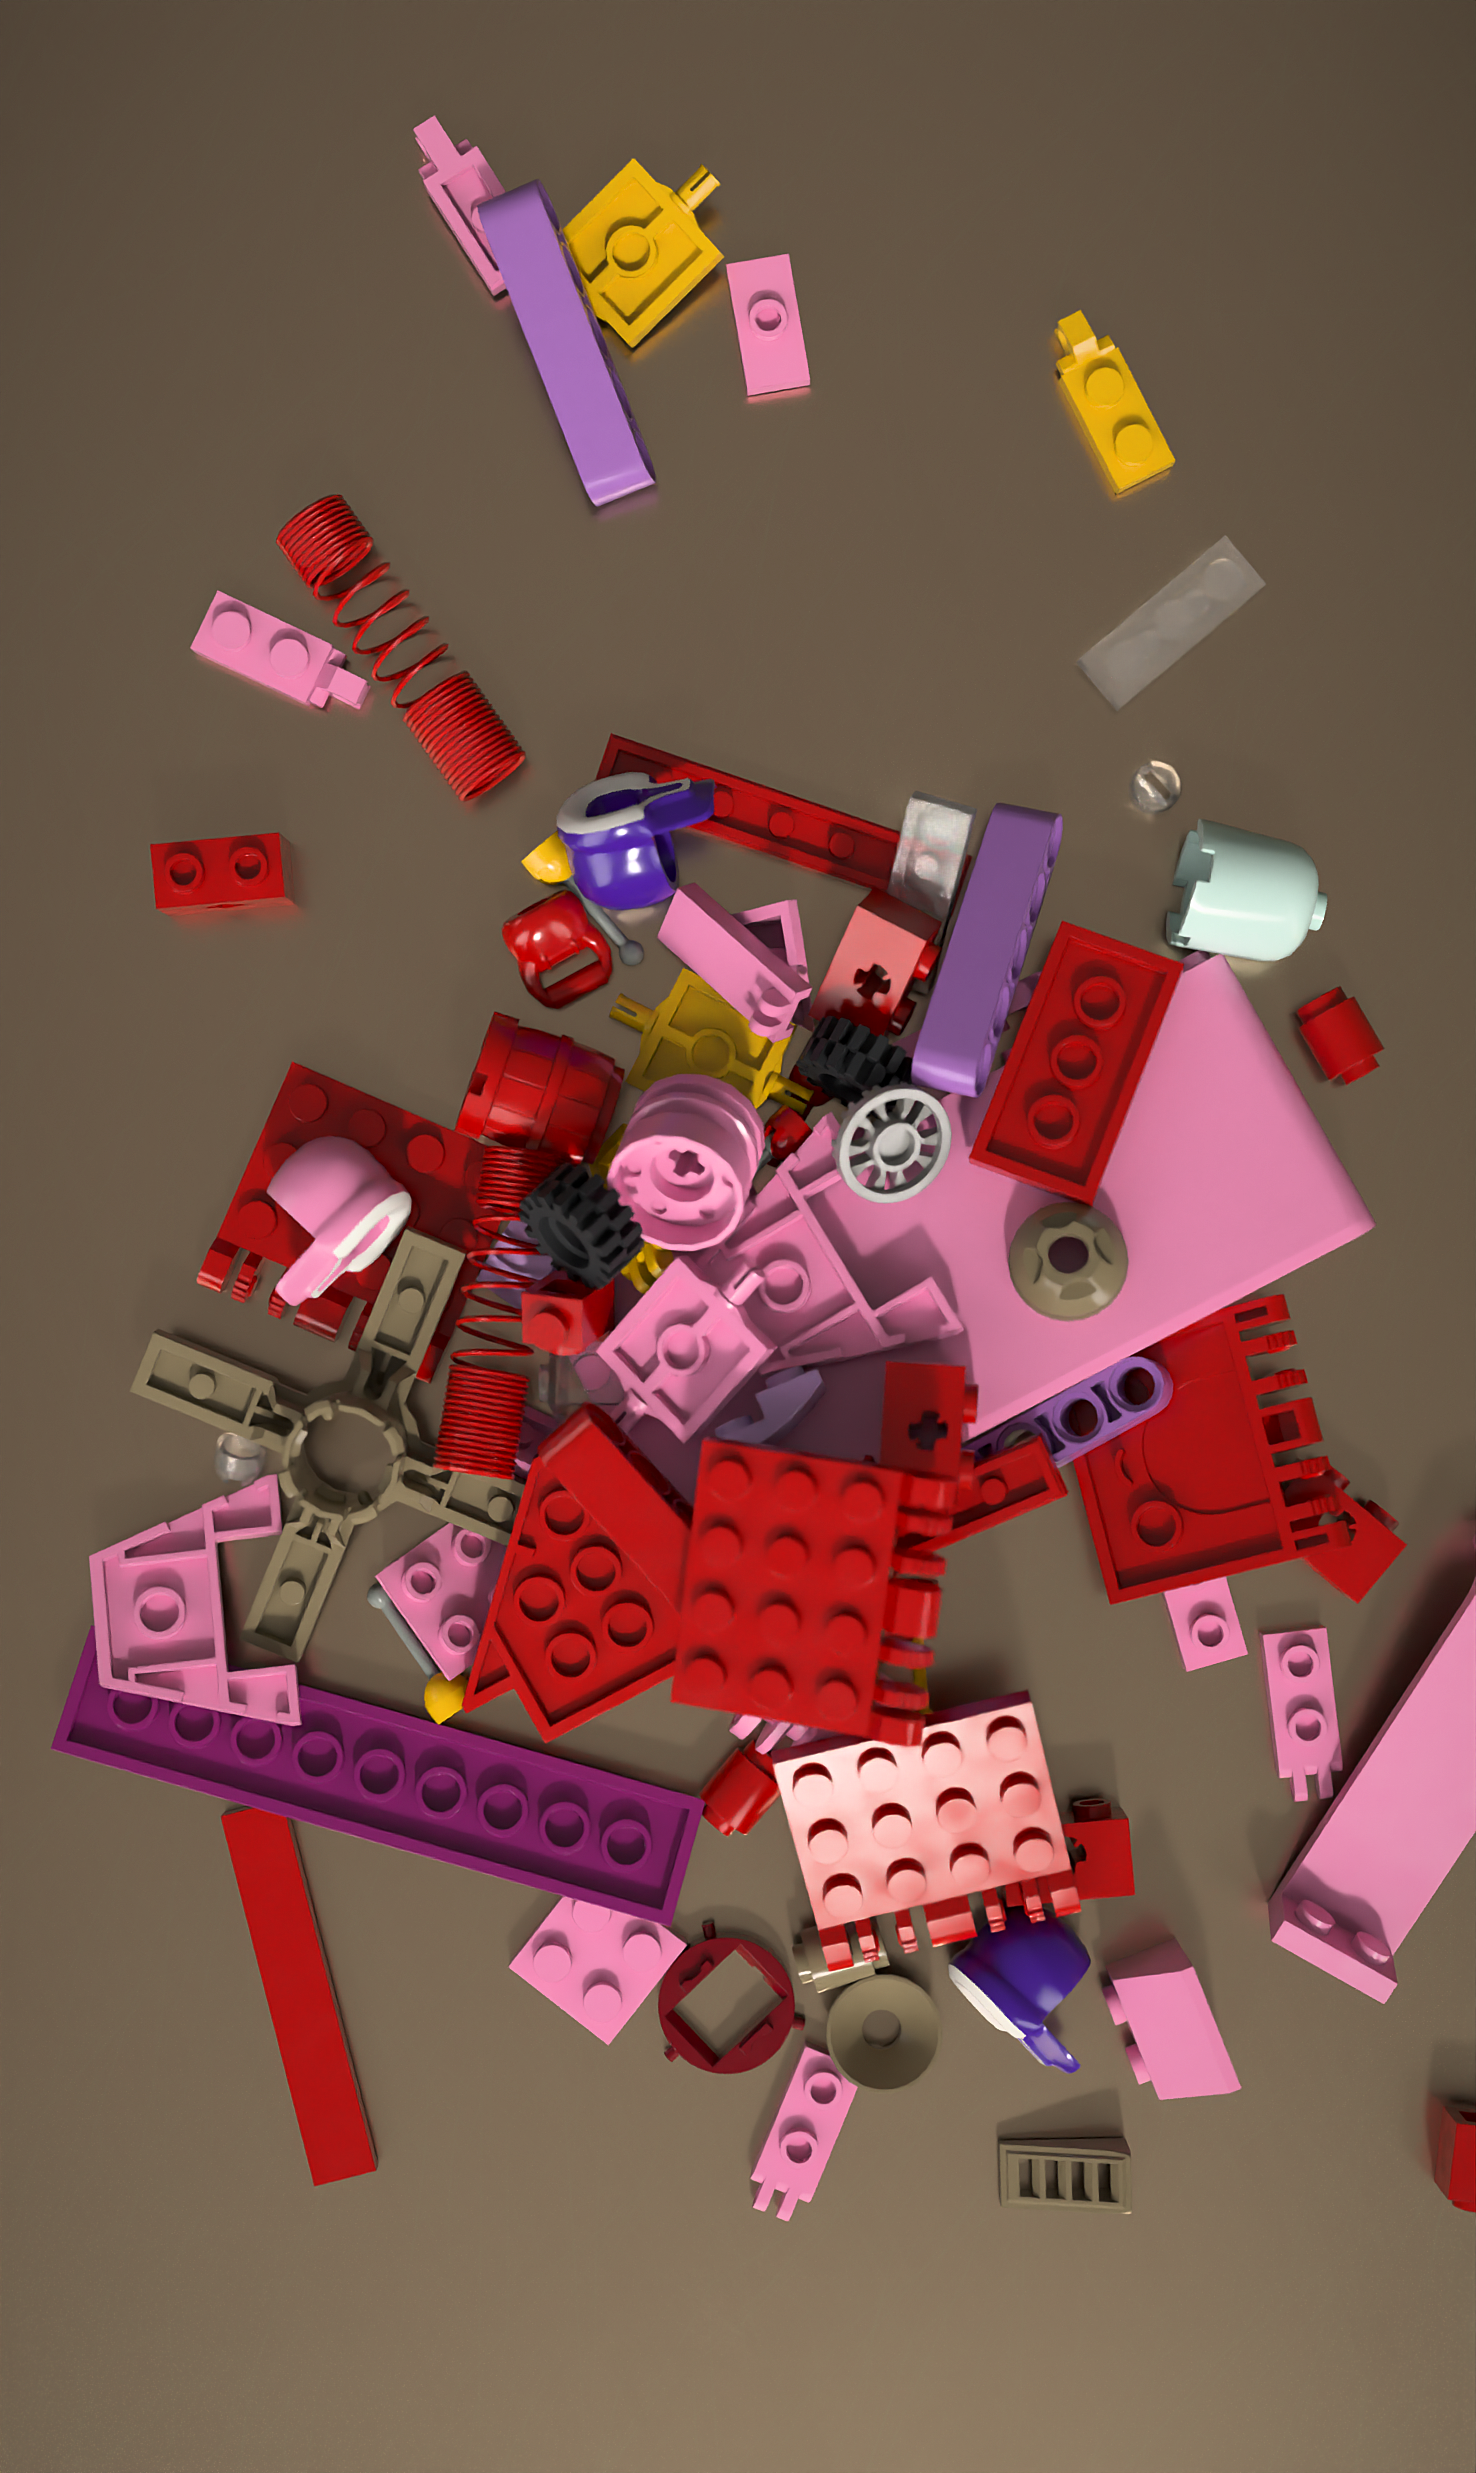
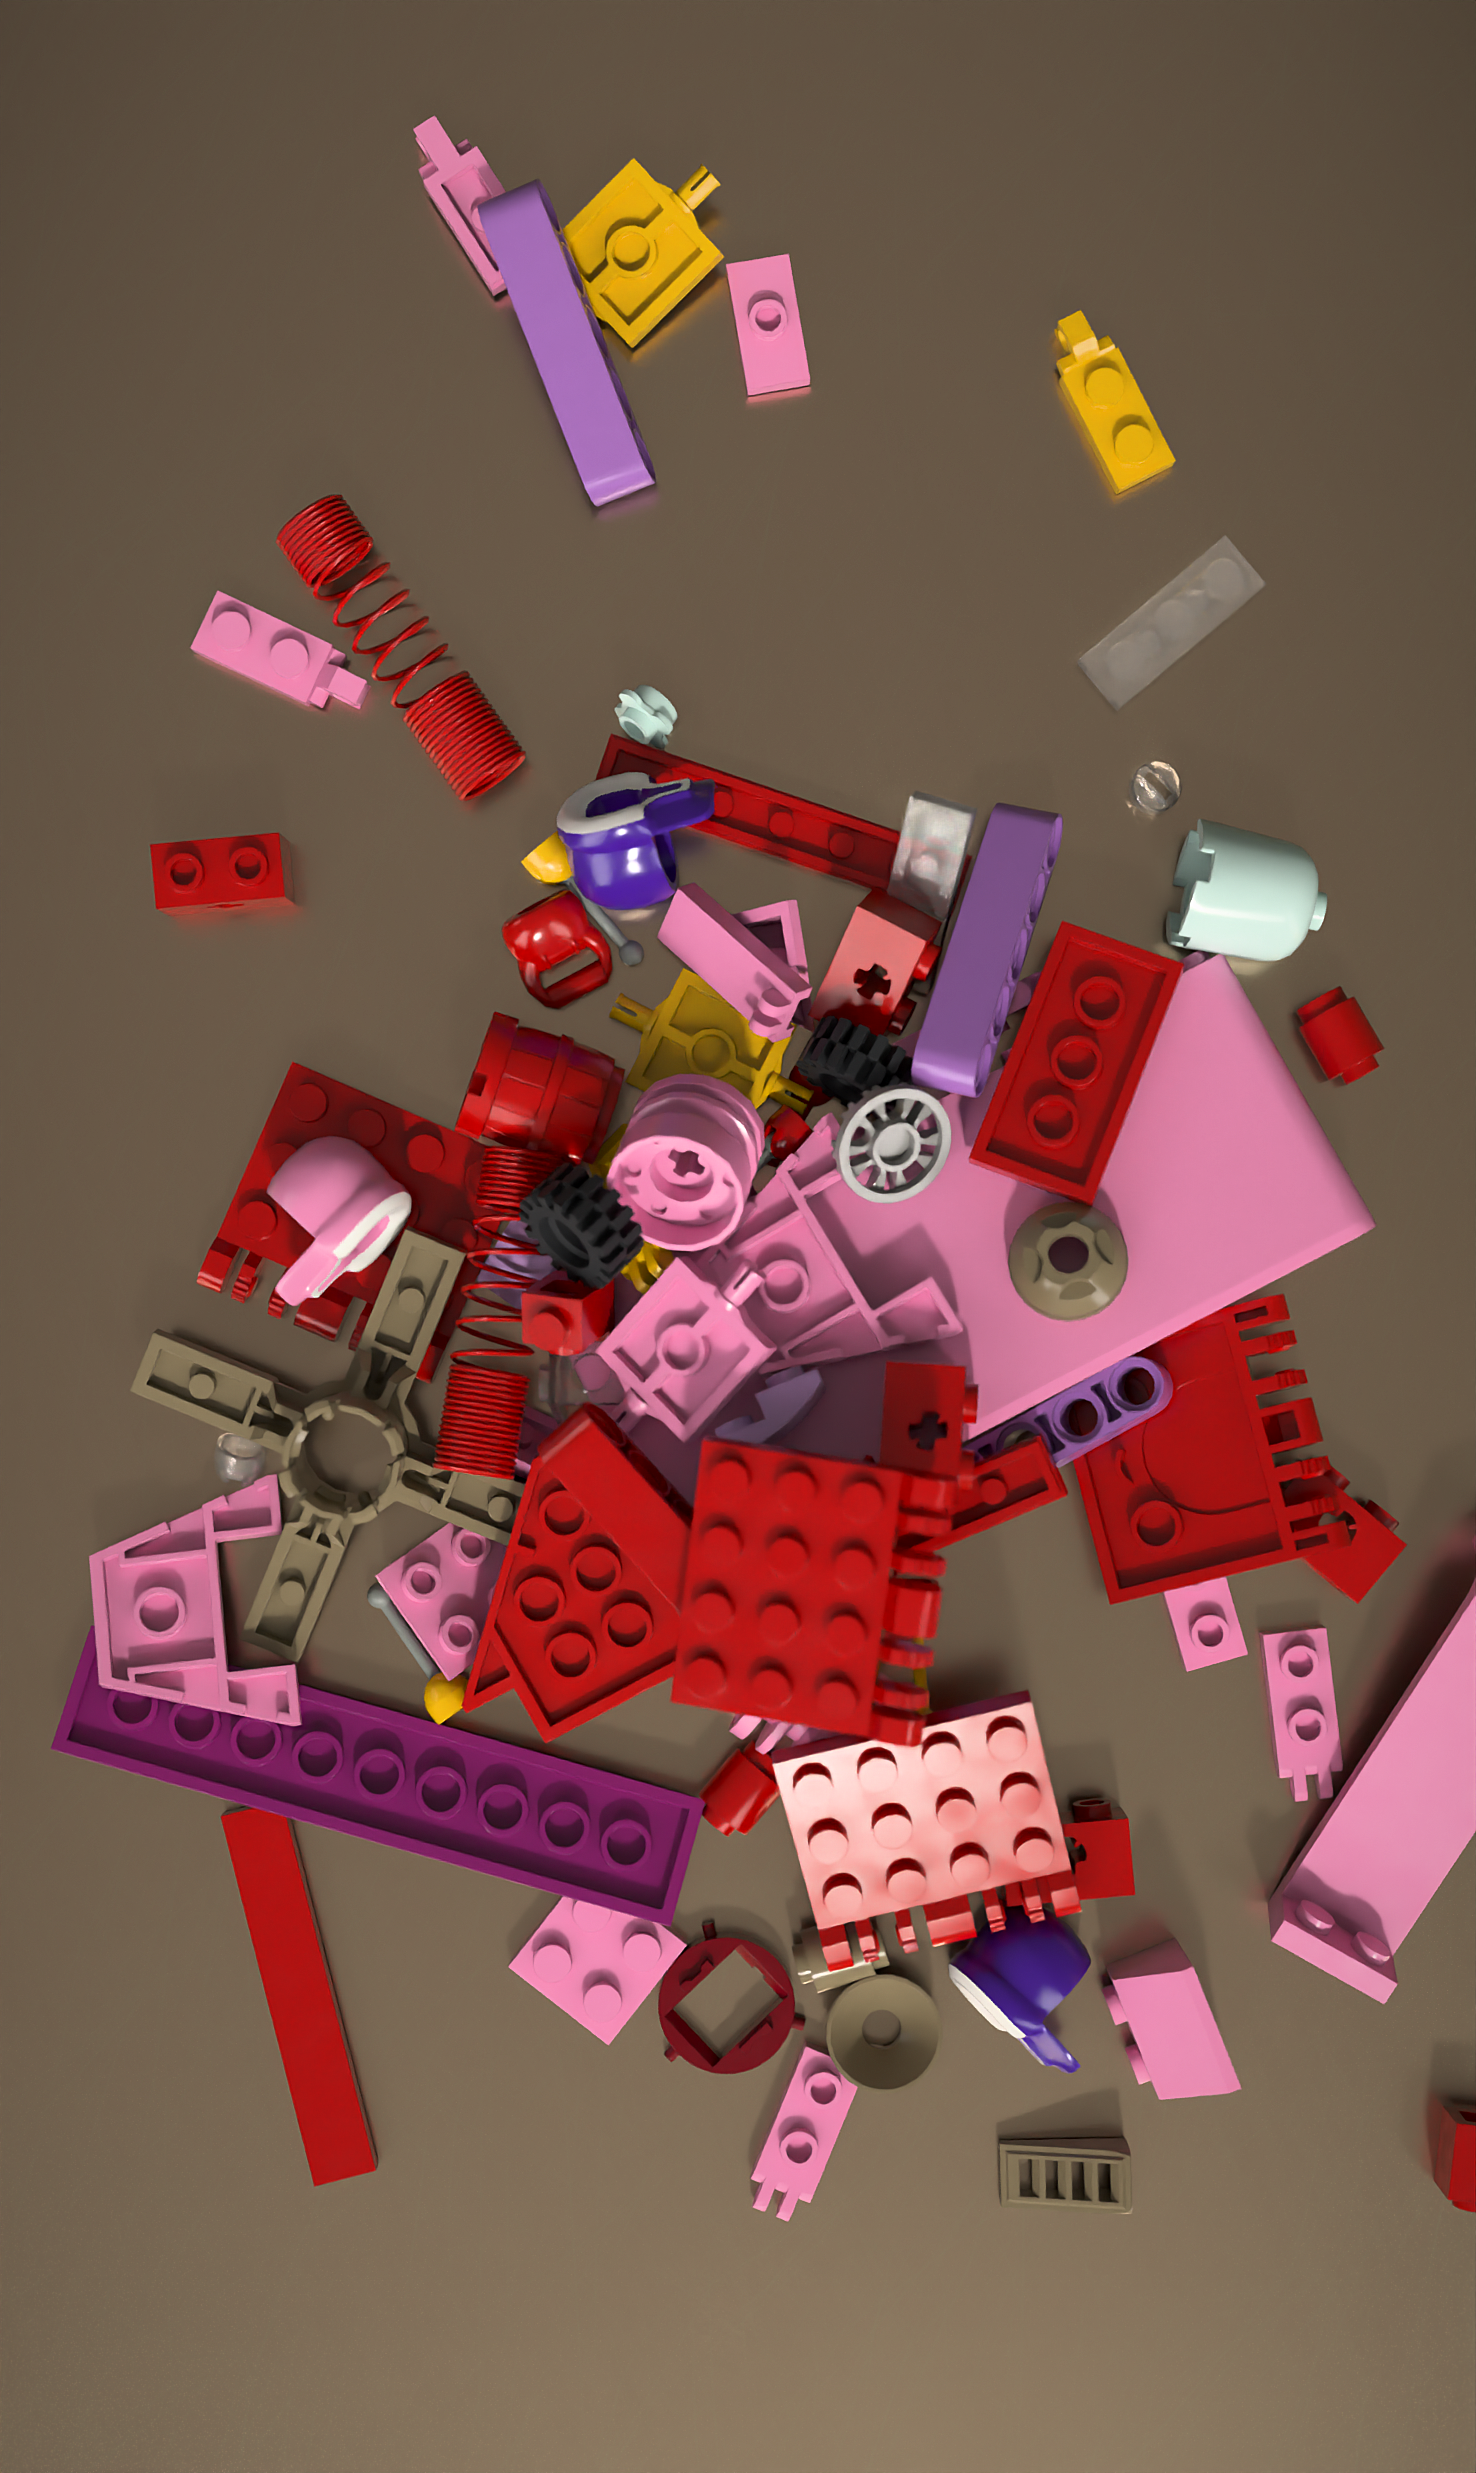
none -> light aqua plate [615,685,678,748]

